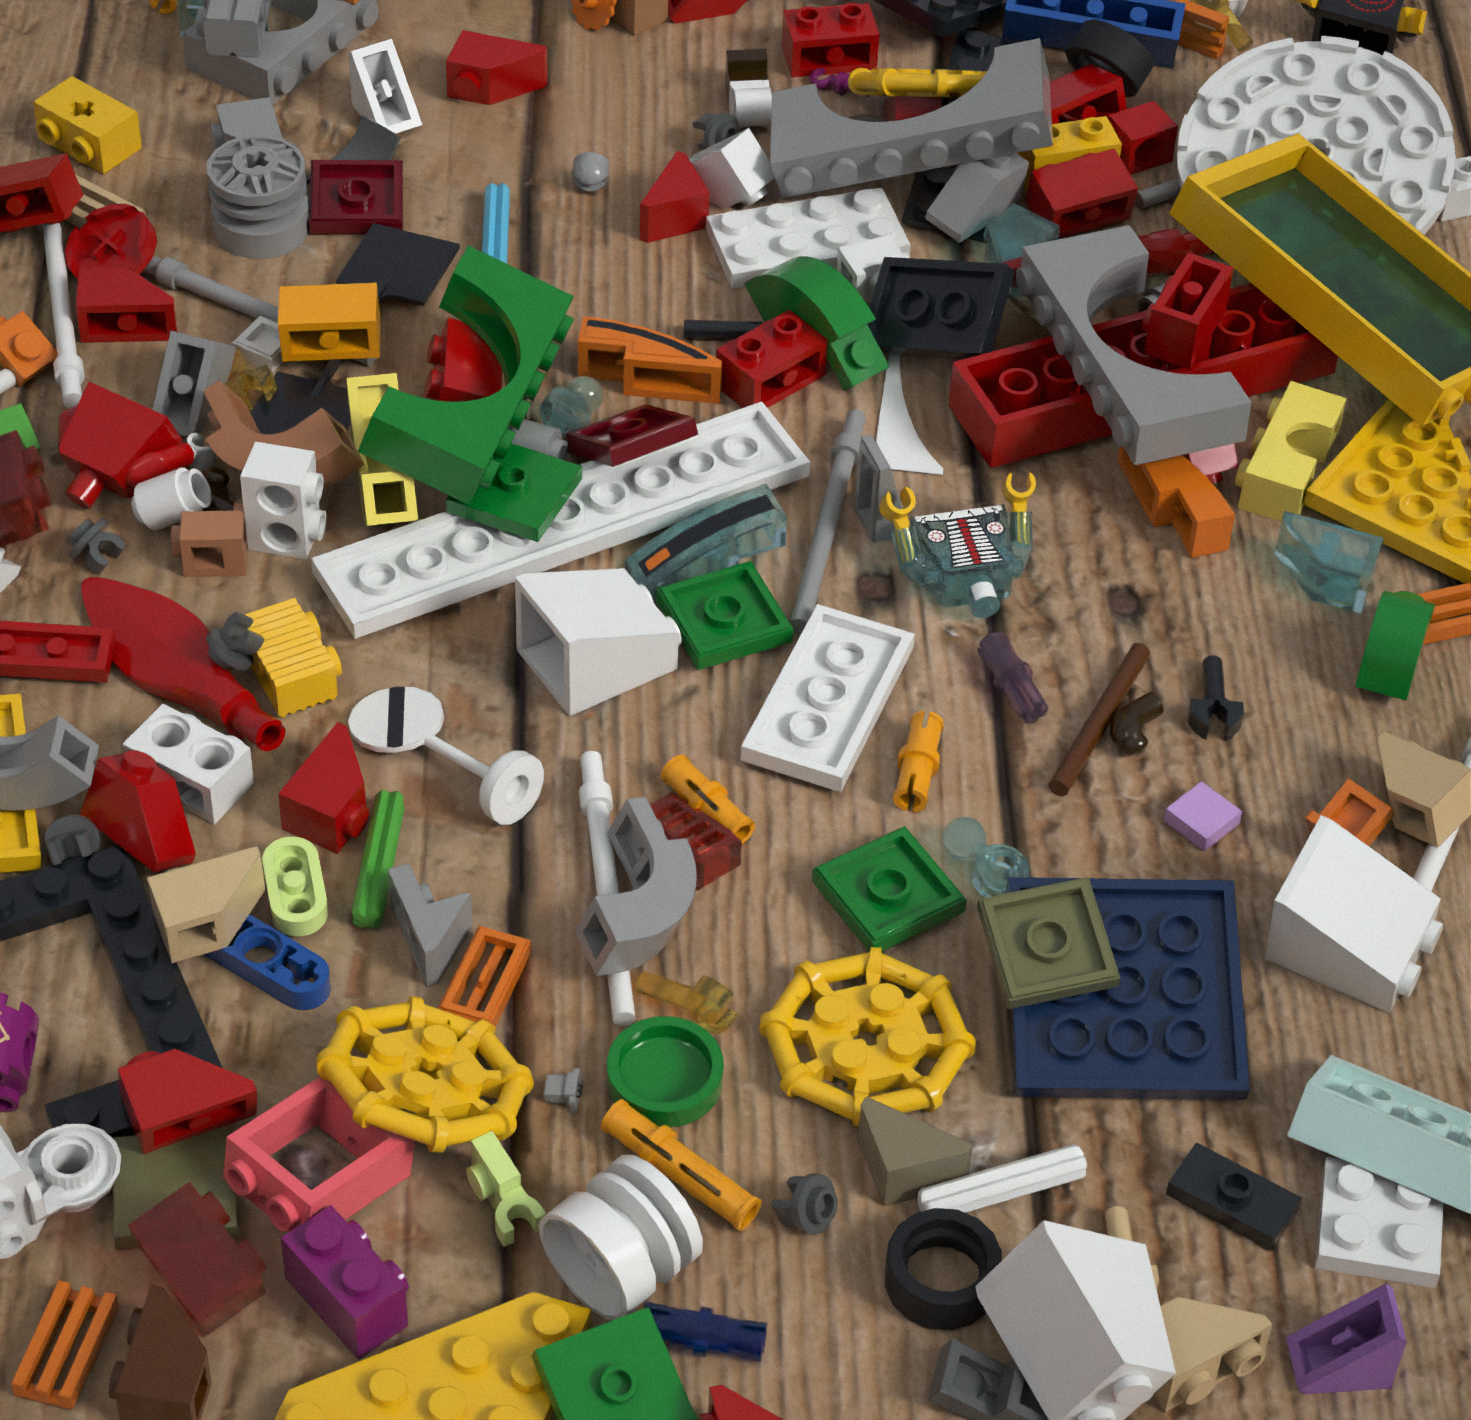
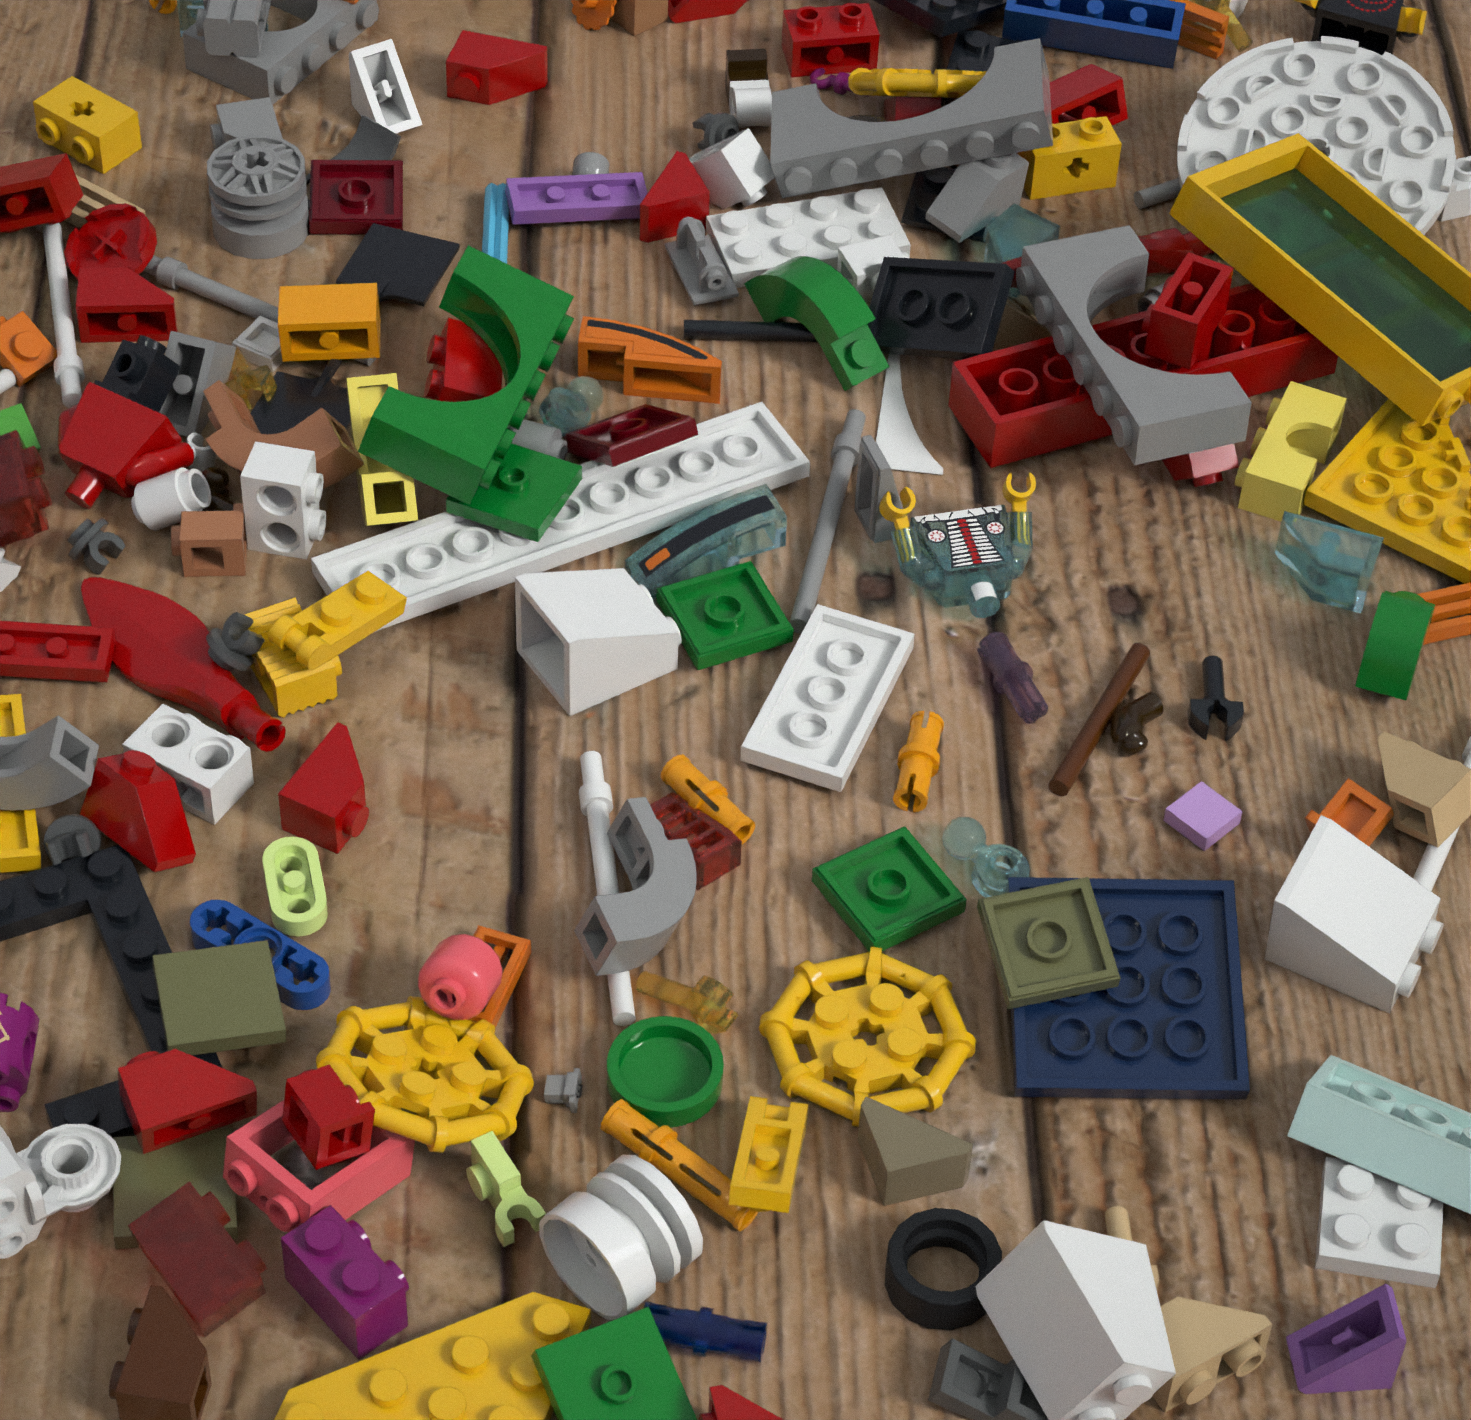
orange tile [11,1280,119,1410] -> none
tan slope [147,846,265,963] -> none
white piece [348,686,544,825] -> none
bright green axle [352,790,405,929] -> none
light grey slope [388,863,472,987] -> none
red brick [716,309,828,408] -> none
dark grey plate [771,1173,838,1235] -> none
white axle [917,1144,1087,1213] -> none
red brick [1025,148,1138,241] -> none
black tyre [1065,19,1155,97] -> none
red brick [1108,101,1178,175] -> none
orange slope [1117,447,1235,558] -> none
black plate [1166,1142,1302,1251] -> none
none -> black brick [94,335,181,412]
none -> olive tile [152,940,286,1055]
none -> yellow plate [268,571,407,670]
none -> red brick [282,1064,375,1170]
none -> coral head [418,934,502,1021]
none -> medium lavender plate [505,172,648,225]
none -> light grey hinge [665,217,739,305]
none -> yellow plate [728,1096,809,1213]

